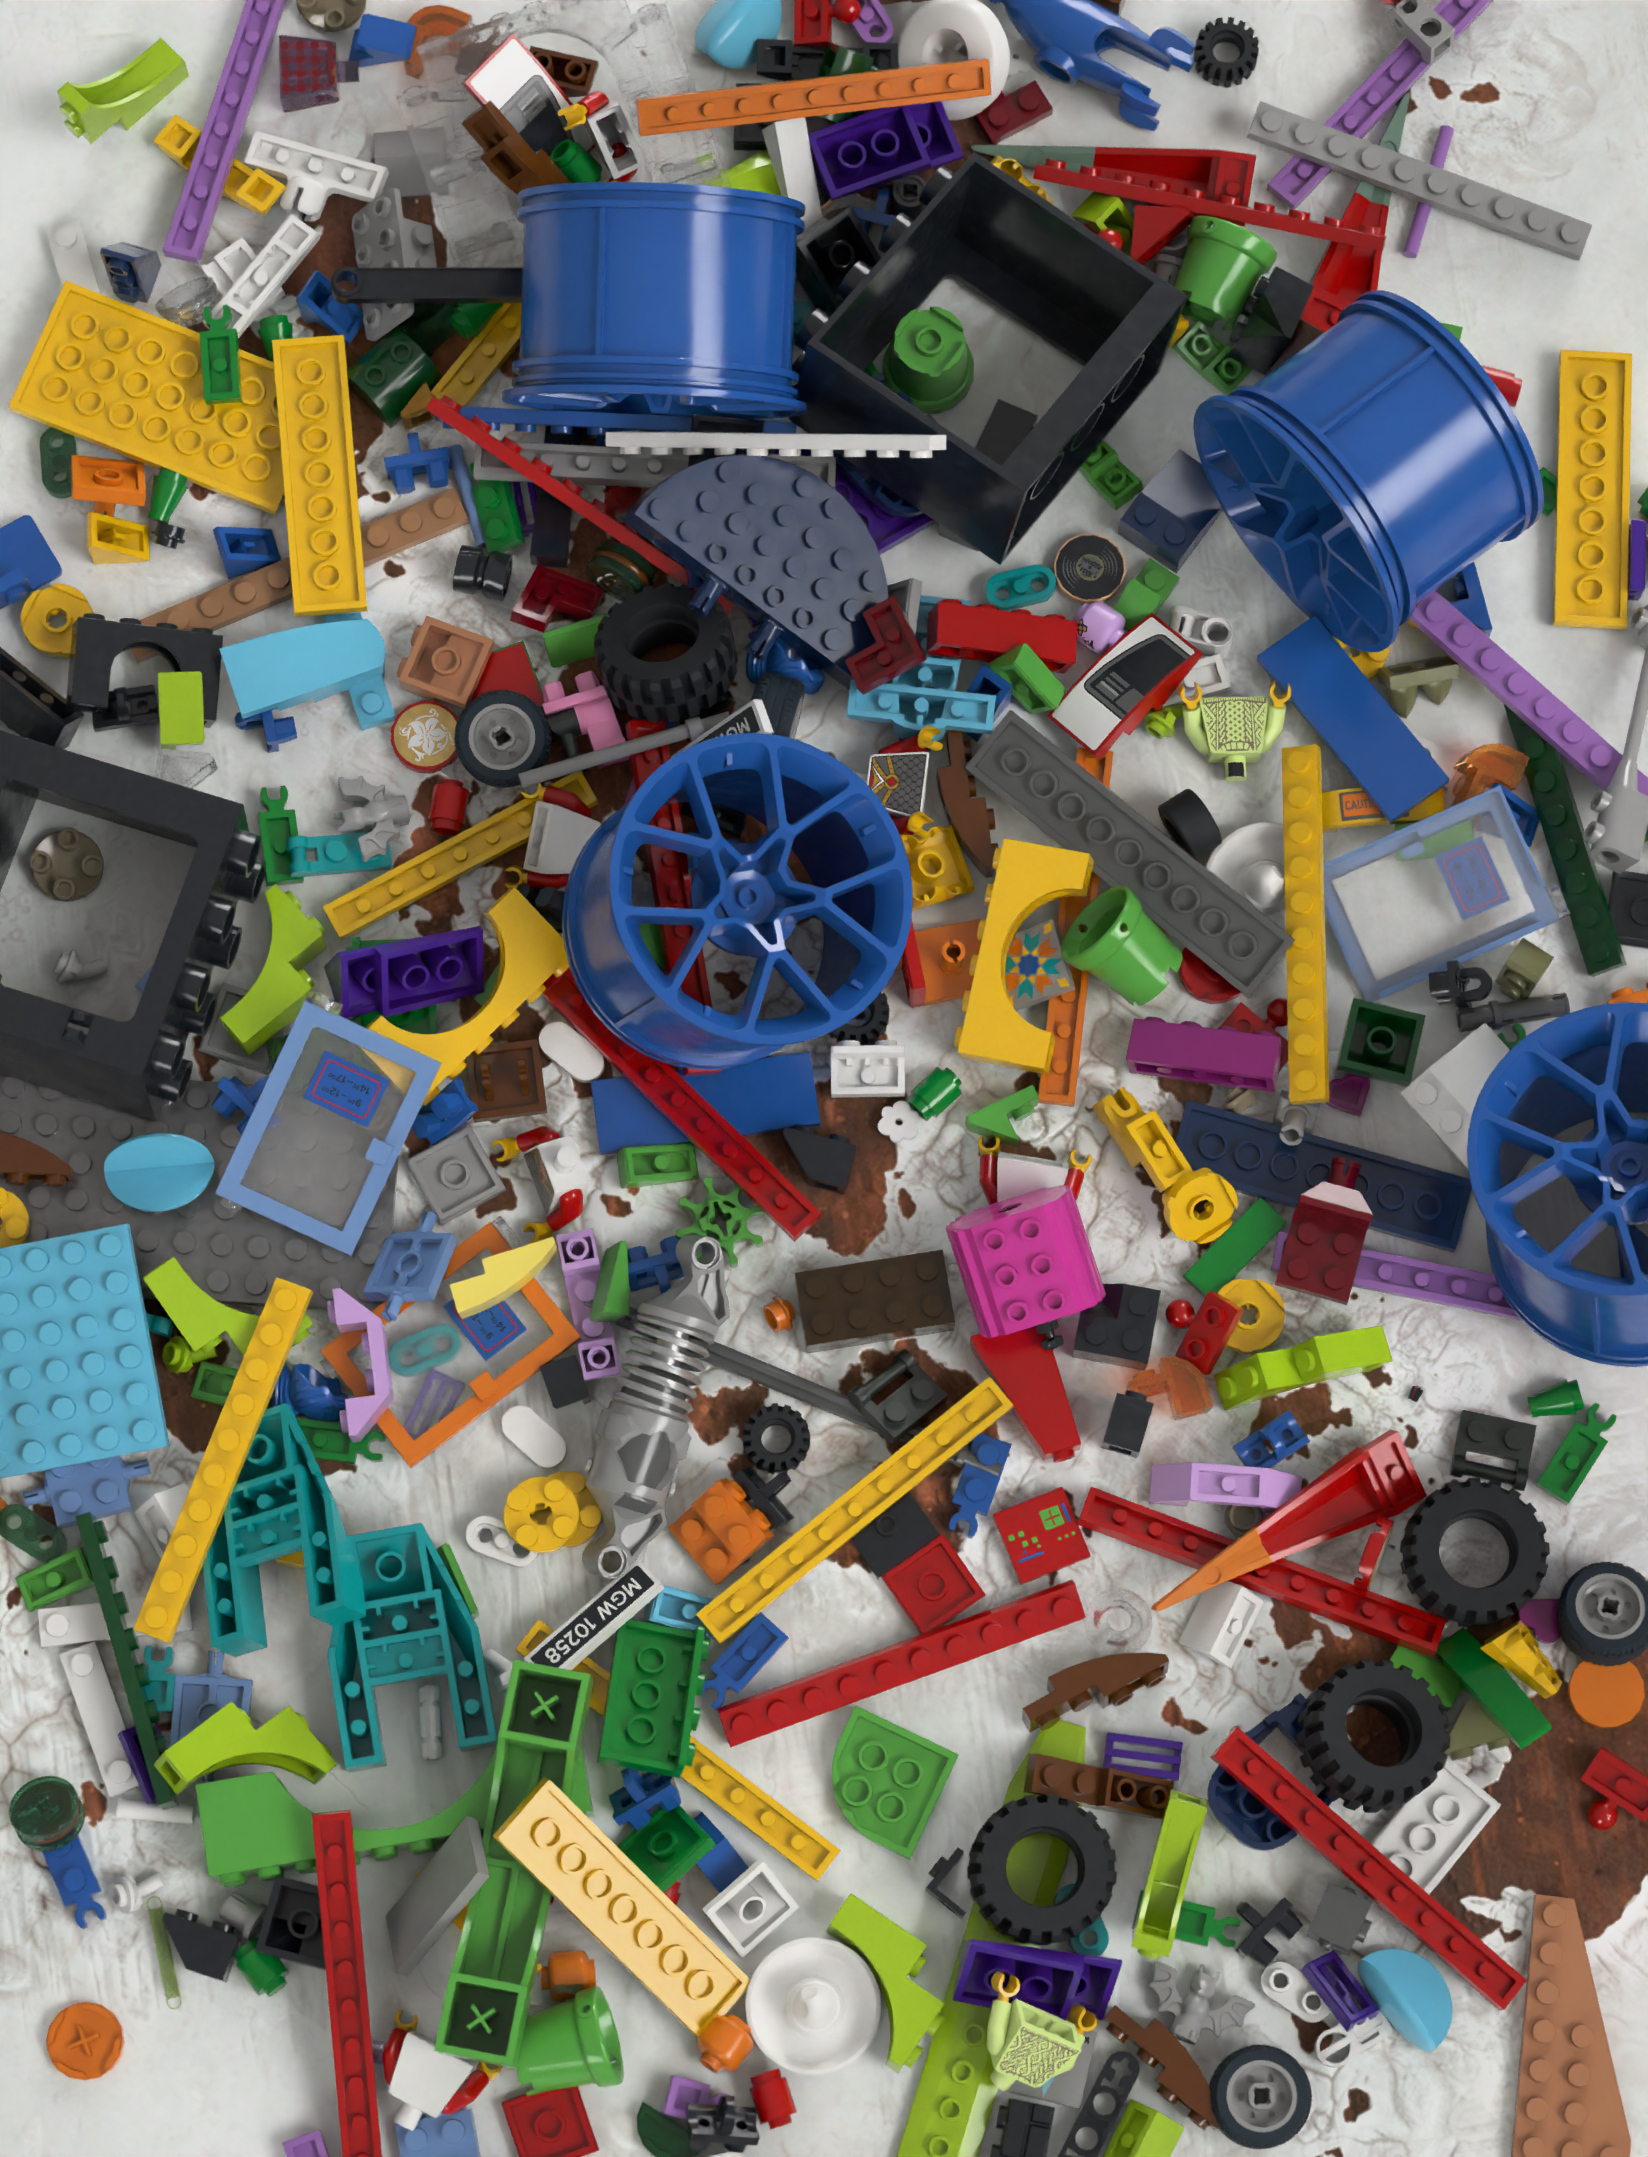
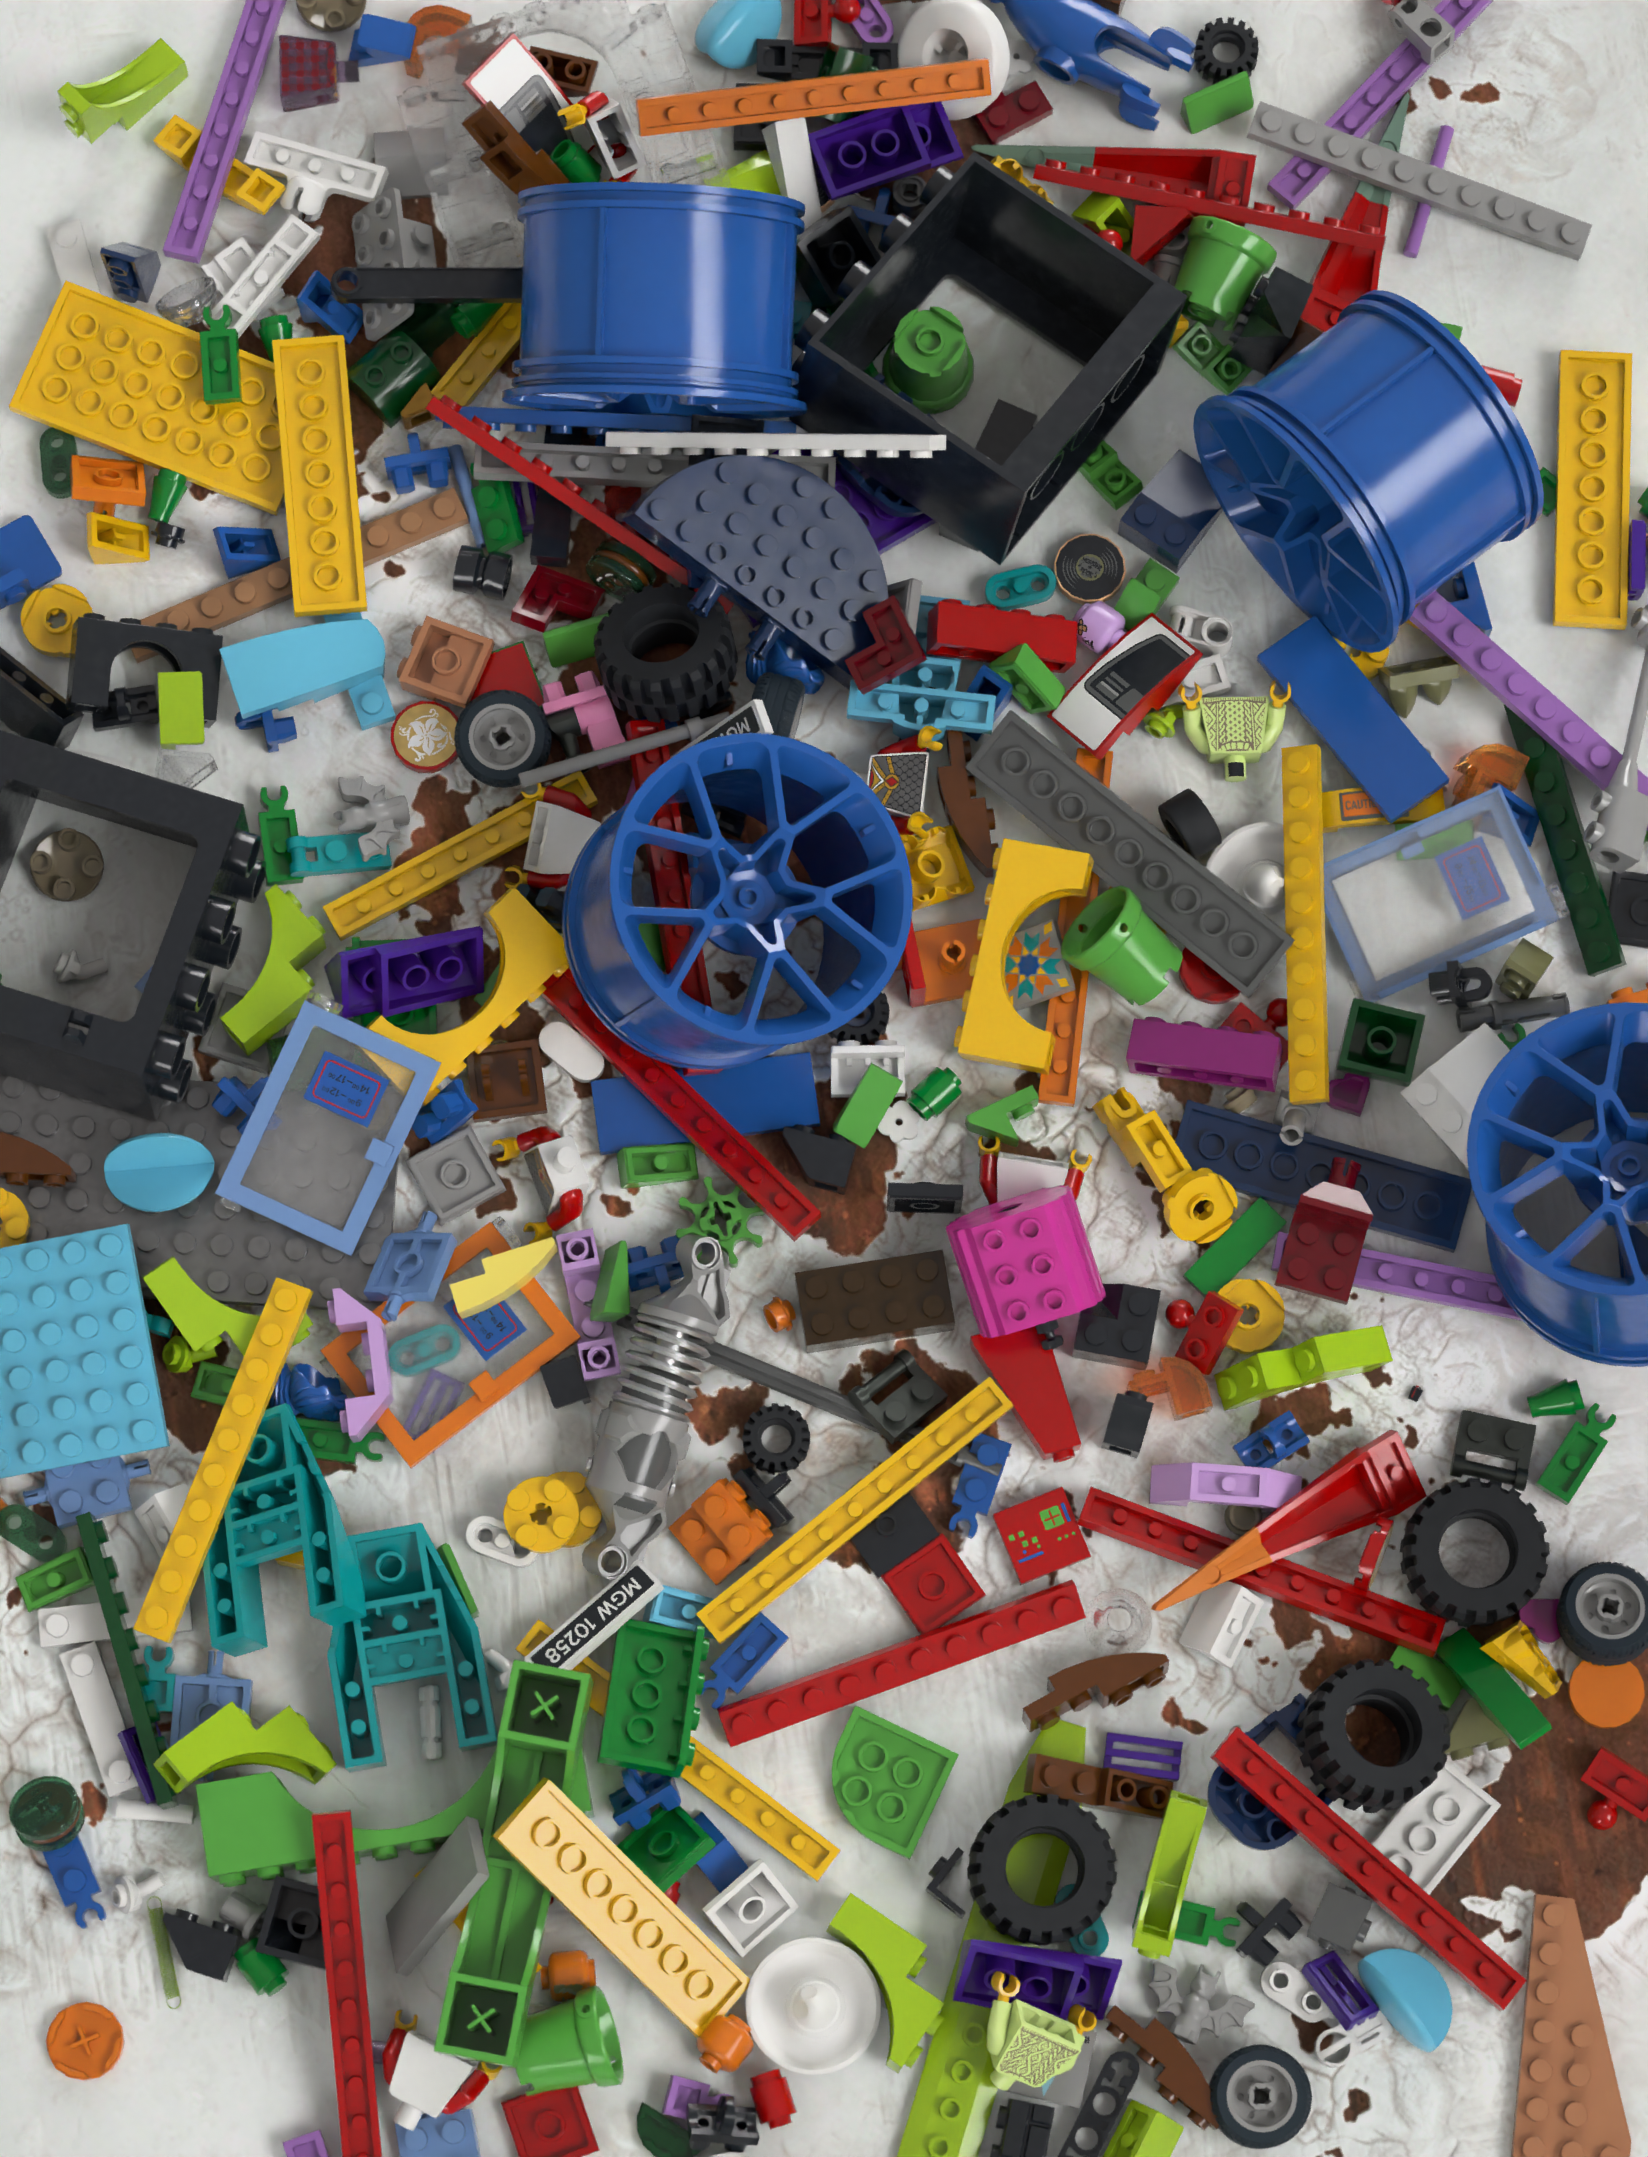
red brick [428,779,469,835] -> none
white tile [501,1405,567,1469] -> none
none -> bright green slope [833,1063,903,1148]
none -> black plate [887,1182,963,1214]
none -> bright green slope [1180,71,1254,134]

